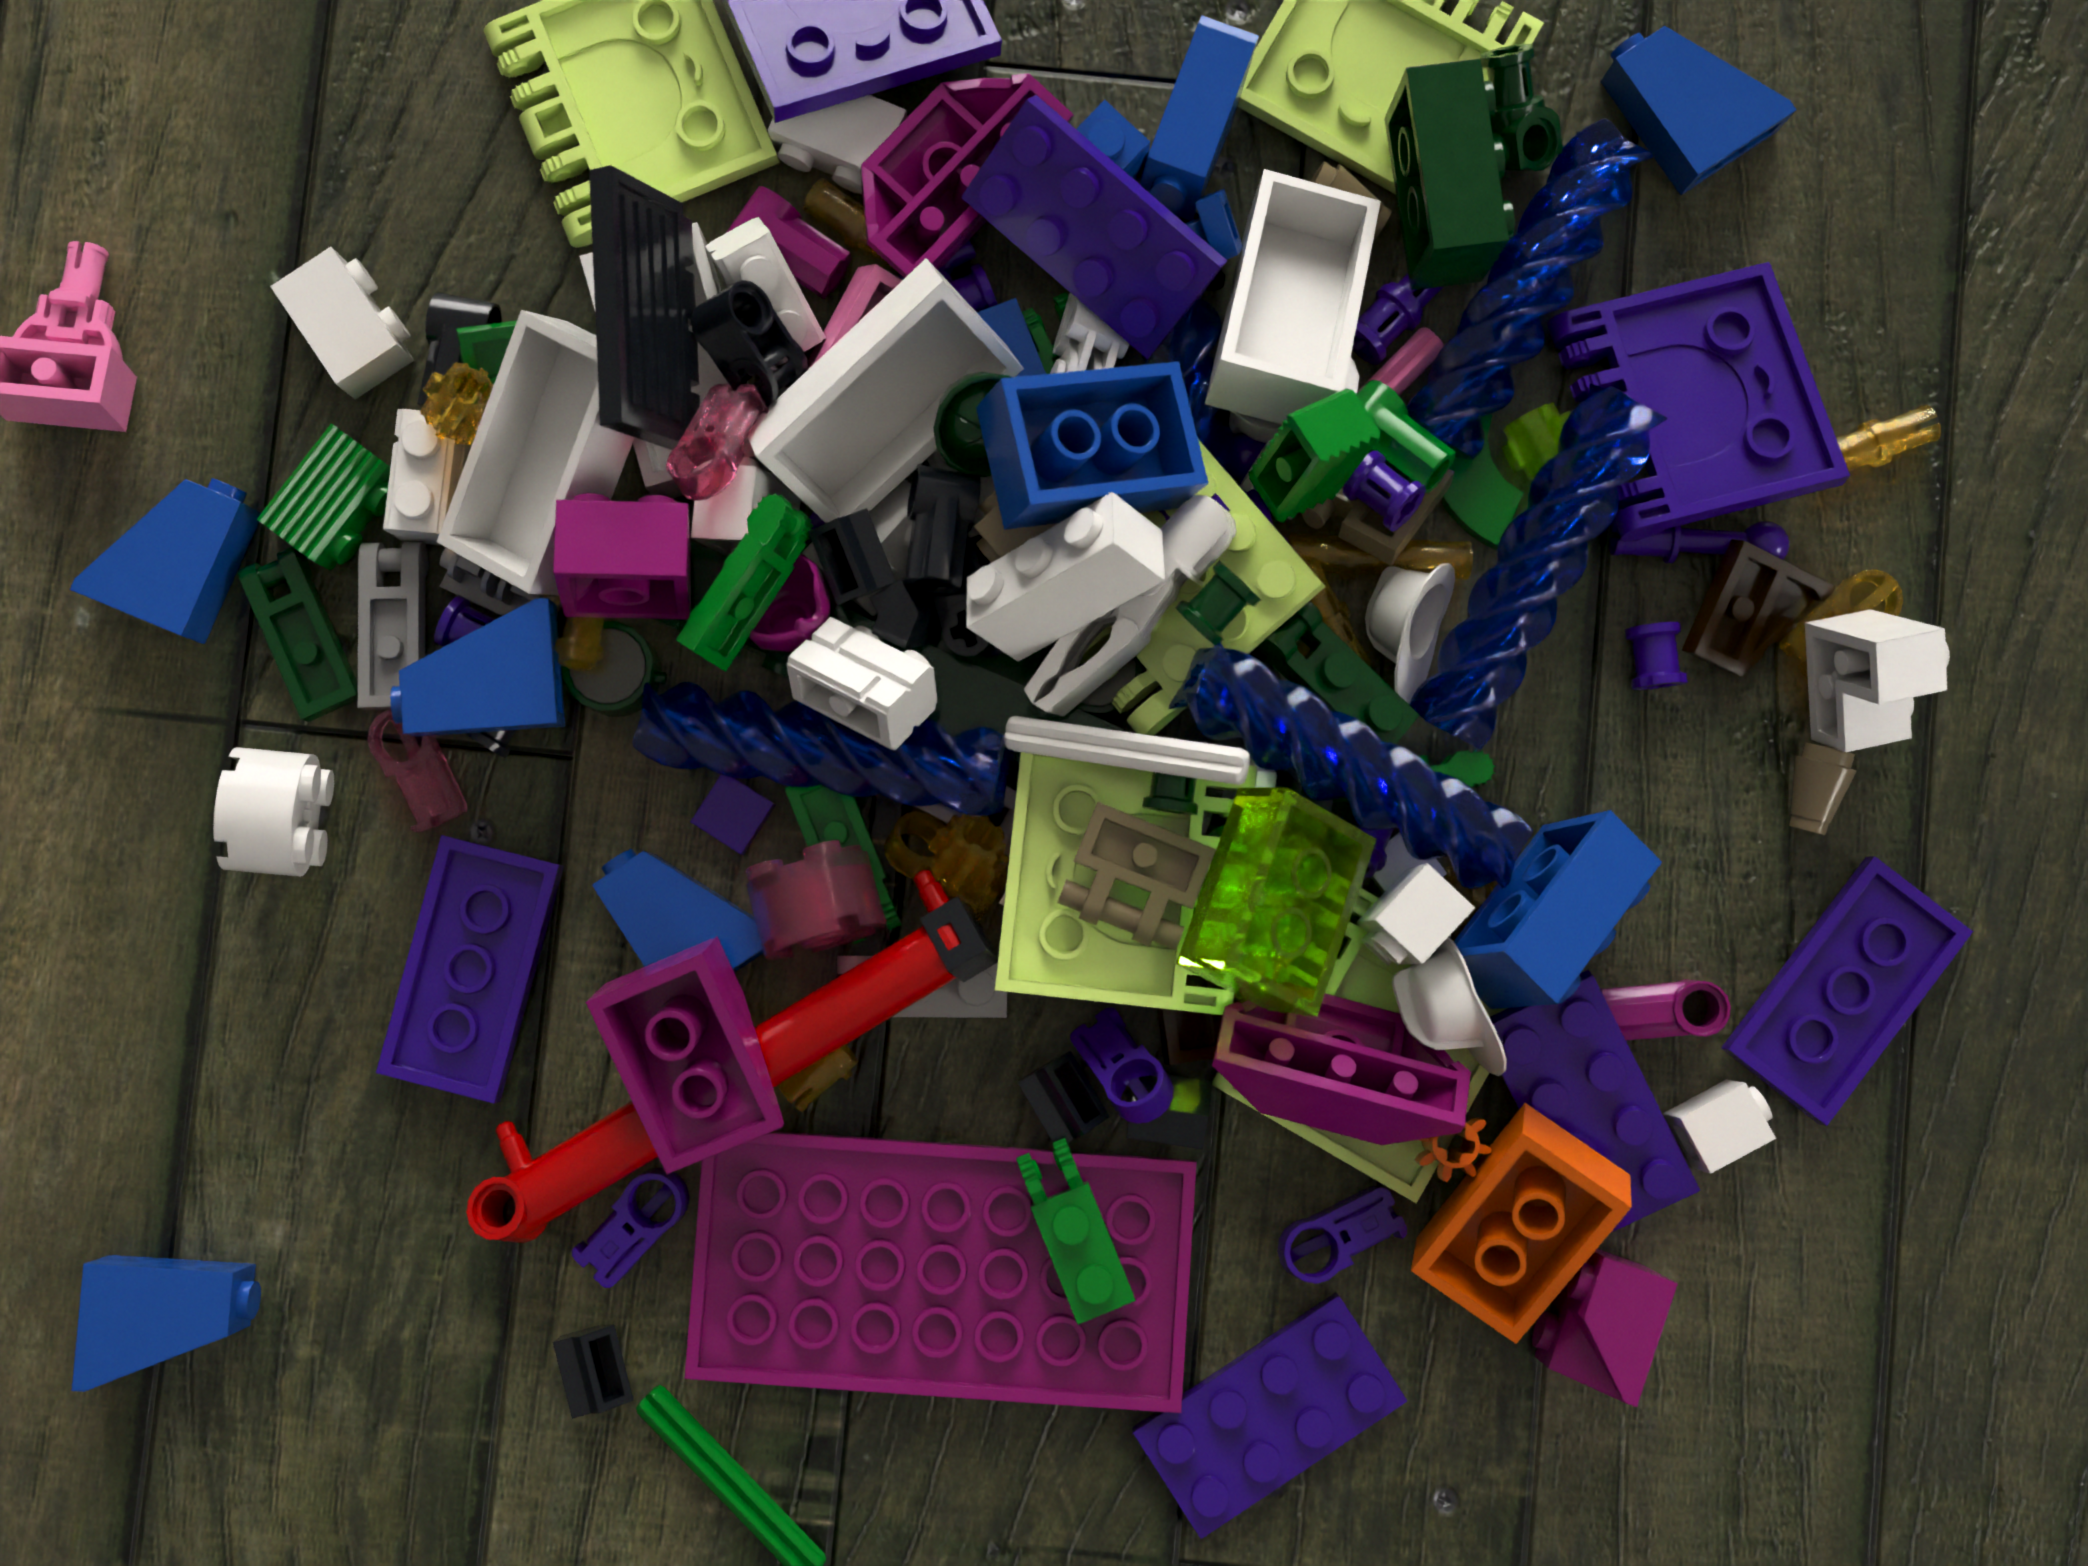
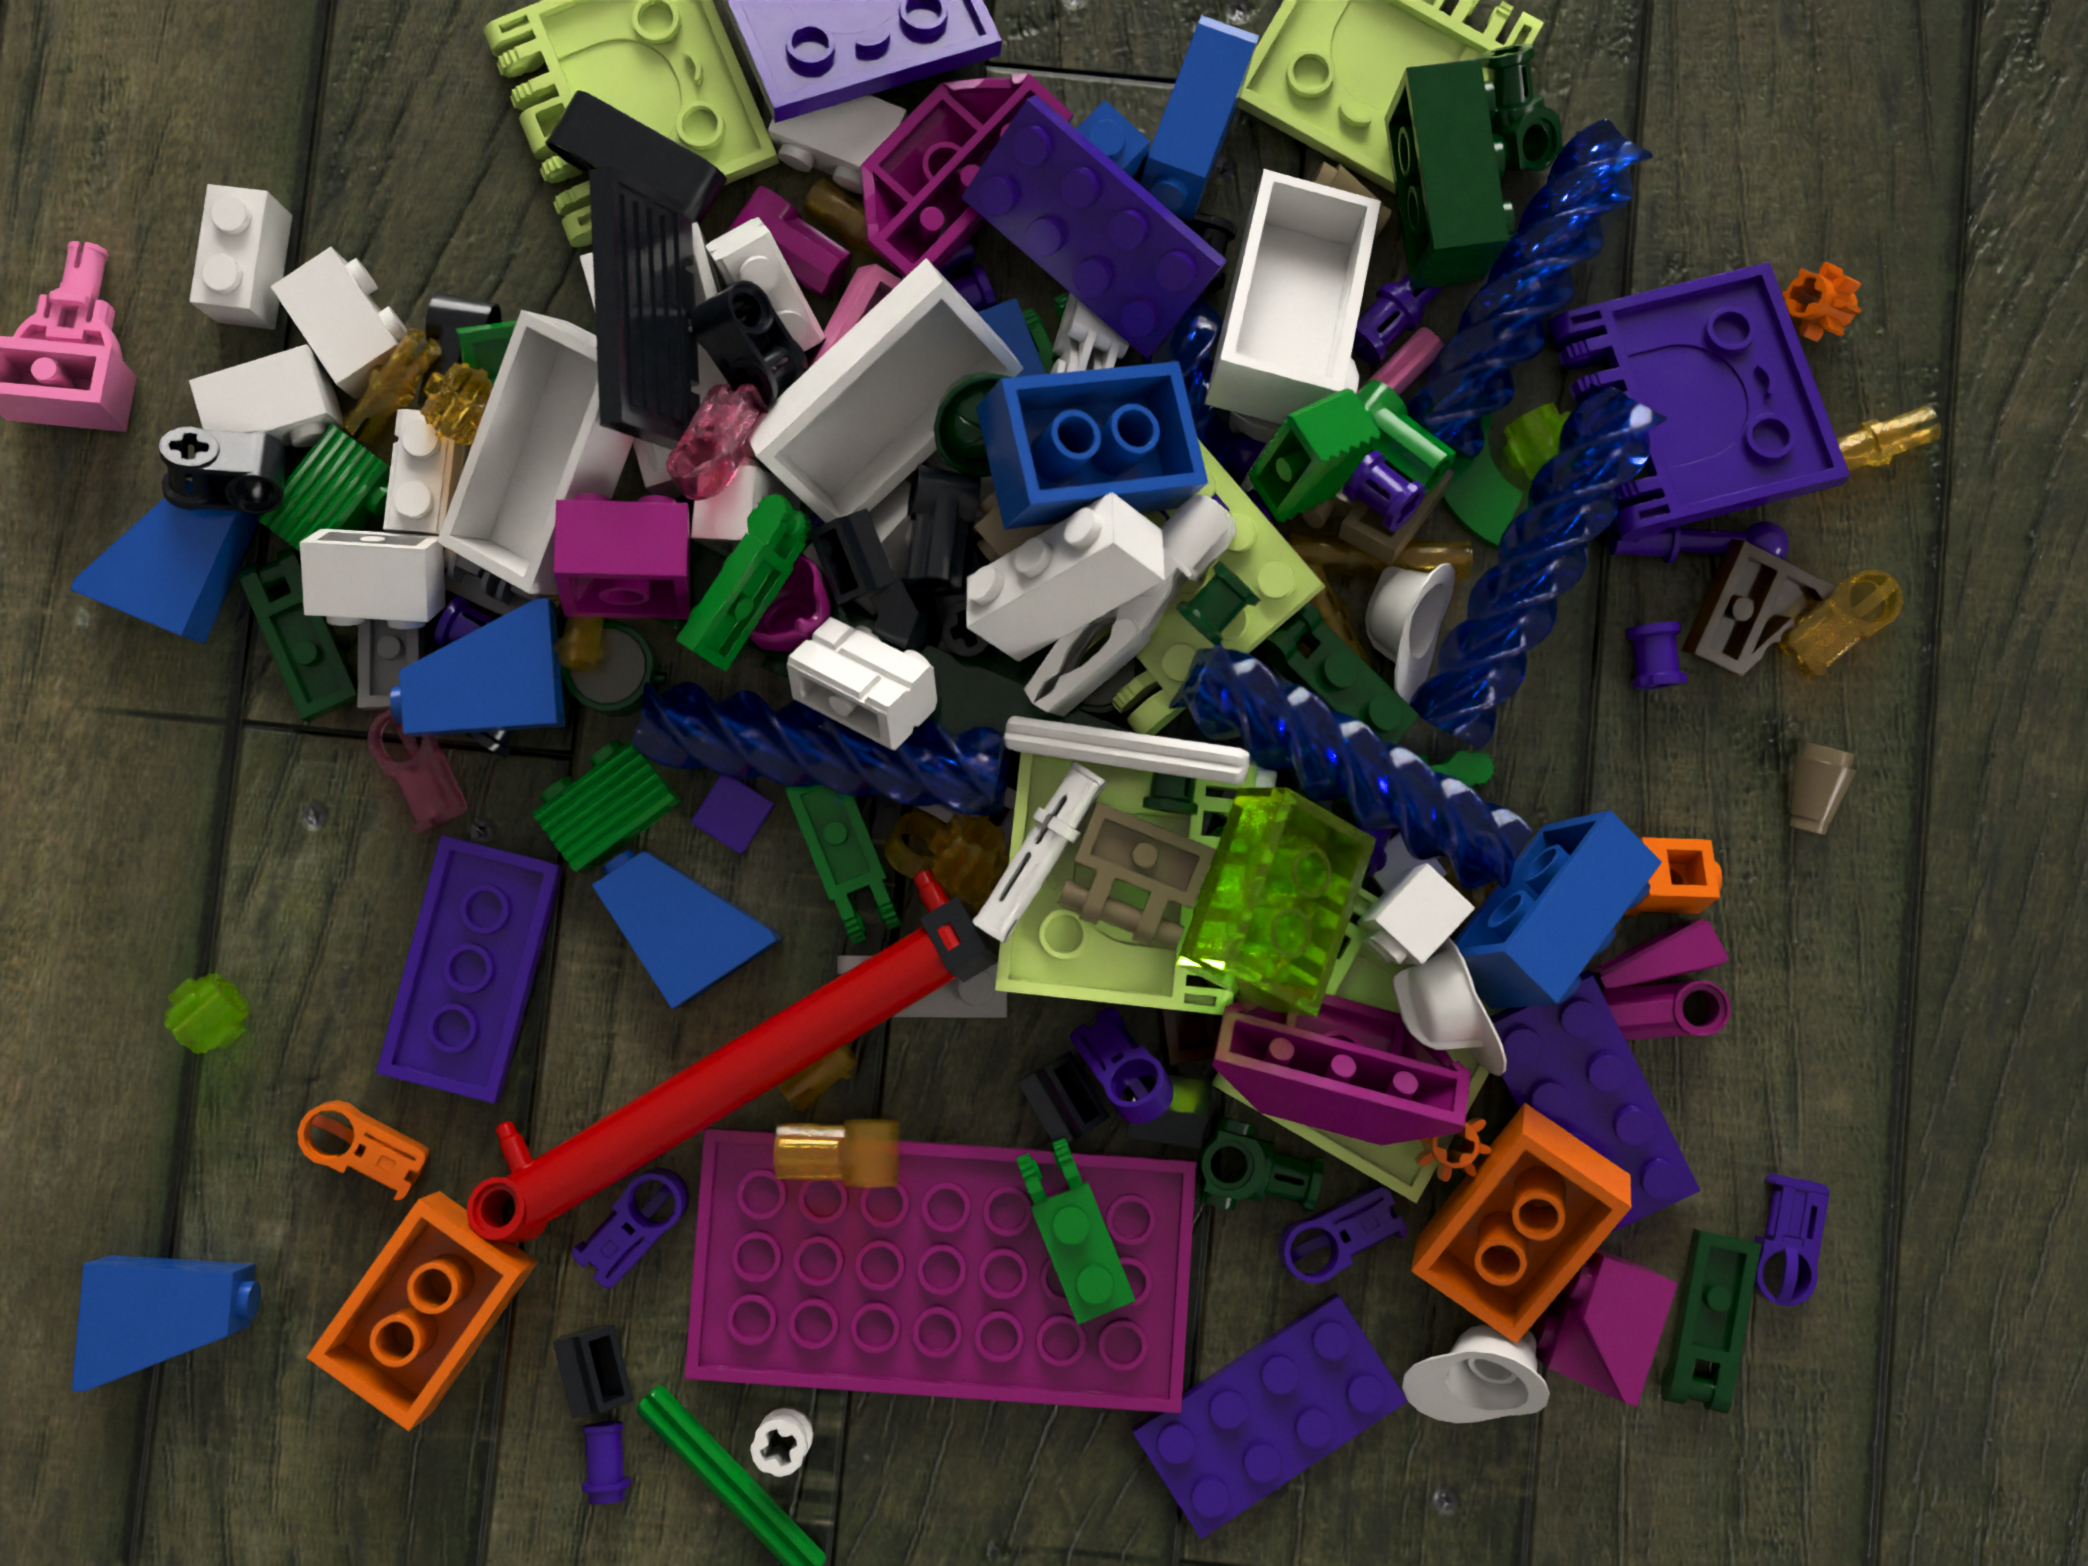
white brick [213,747,334,877] -> none
magenta slope [586,936,784,1174] -> none
clear pink brick [746,840,887,960] -> none
blue tile [1185,189,1243,259] -> none
blue slope [1601,26,1797,195] -> none
white brick [1663,1079,1776,1174] -> none
dark purple plate [1721,856,1973,1126] -> none
white brick [1805,609,1950,753] -> none
none -> black piece [159,427,286,514]
none -> clear neon green gear [163,973,251,1054]
none -> white brick [189,184,293,330]
none -> white brick [189,344,346,447]
none -> orange piece [297,1100,431,1200]
none -> white brick [300,529,446,629]
none -> orange brick [306,1191,538,1431]
none -> clear yellow pin [342,328,442,443]
none -> green brick [532,740,683,874]
none -> black beam [545,90,727,227]
none -> dark purple pin [581,1420,631,1504]
none -> white bush [750,1406,814,1477]
none -> clear yellow piece [774,1119,900,1187]
none -> white pin [972,761,1108,944]
none -> dark green connector [1198,1116,1324,1212]
none -> white piece [1402,1325,1550,1423]
none -> magenta slope [1589,919,1729,989]
none -> orange brick [1625,837,1722,916]
none -> dark green plate [1661,1228,1761,1413]
none -> dark purple piece [1753,1174,1829,1306]
none -> orange gear [1782,262,1862,342]

